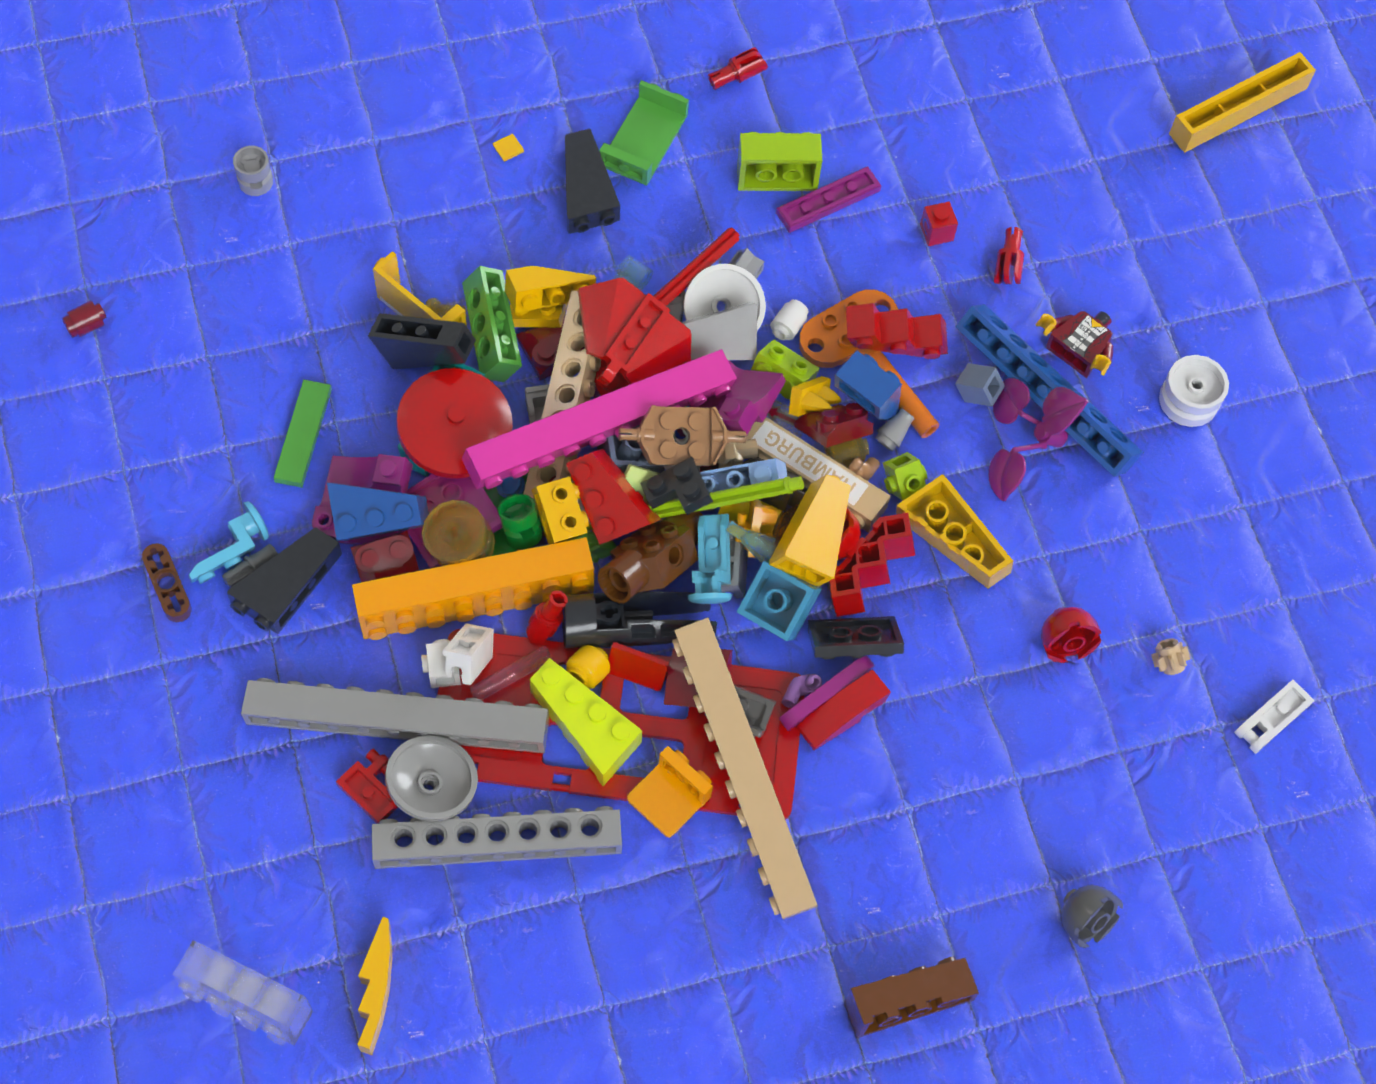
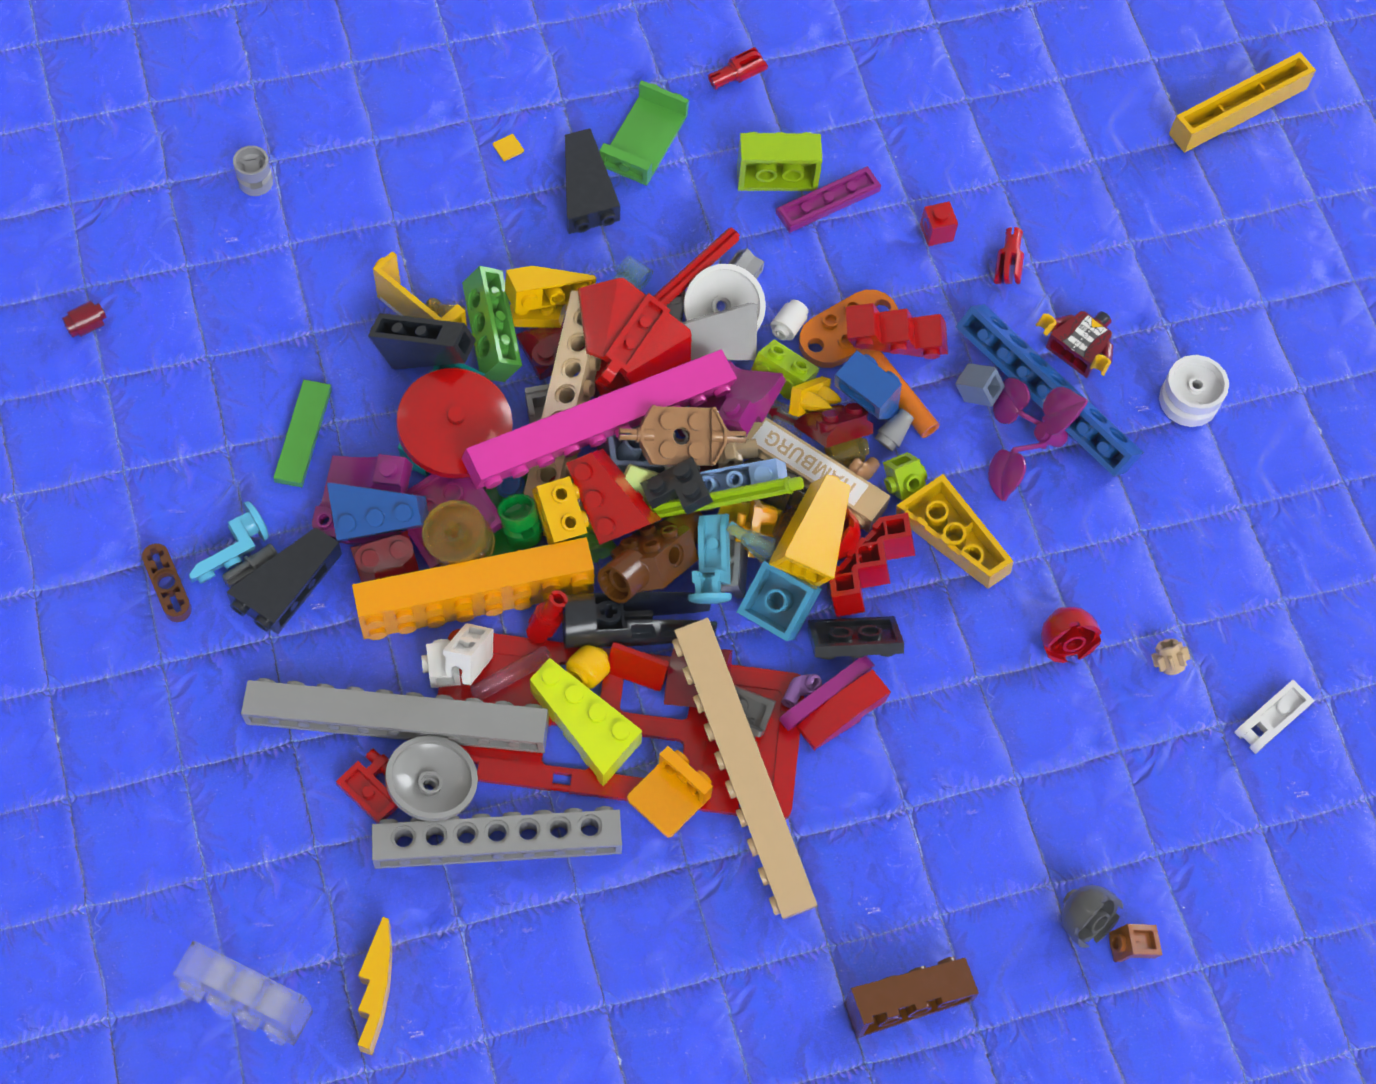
none -> dark orange bracket [1109,924,1163,962]

